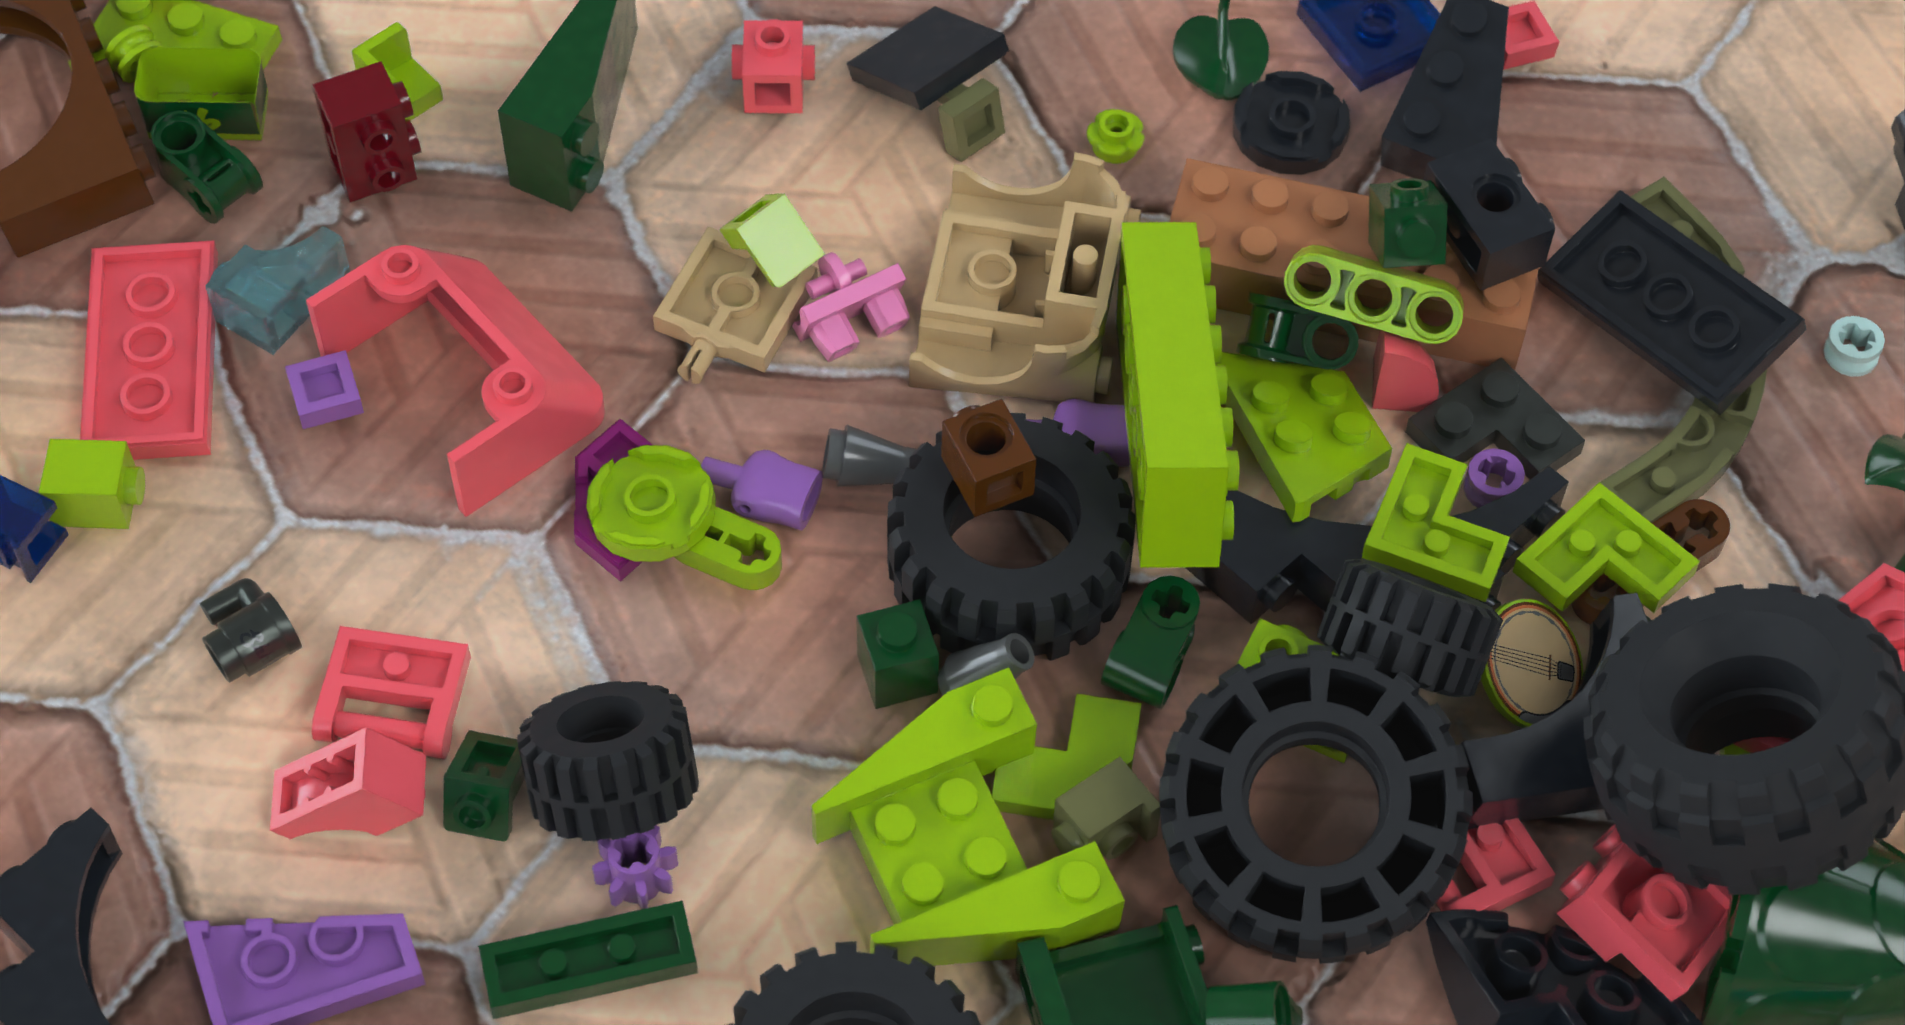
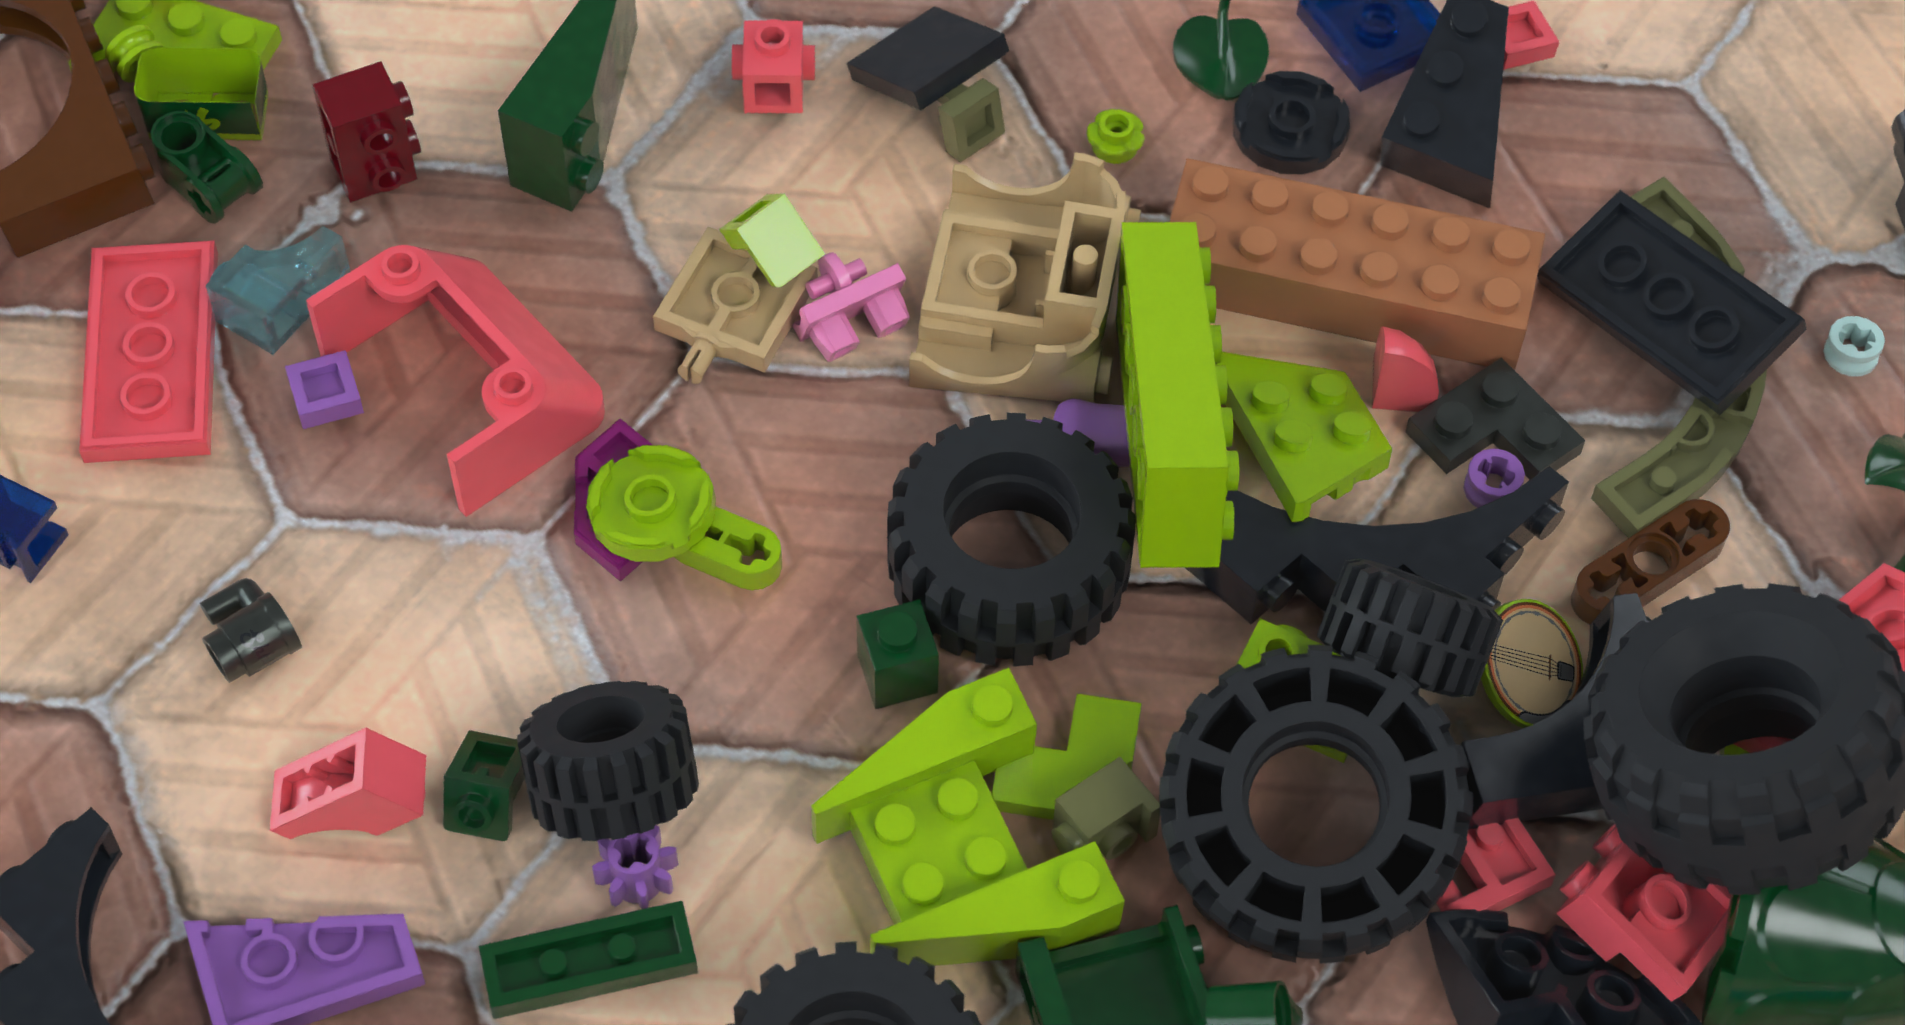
lime brick [38,439,145,529] -> none
coral plate [312,626,471,759] -> none
lime panel [351,22,443,121] -> none
medium lavender piece [701,450,823,531] -> none
dark grey cone [822,425,917,487] -> none
dark grey cone [938,633,1035,695] -> none
reddish brown brick [941,399,1036,517] -> none
dark green piece [1101,576,1200,709] -> none
dark green piece [1236,292,1358,369] -> none
lime beam [1284,245,1464,344] -> none
lime plate [1361,443,1510,602] -> none
dark green brick [1368,178,1447,268] -> none
black brick [1423,138,1555,291] -> none
lime plate [1512,482,1700,613] -> none

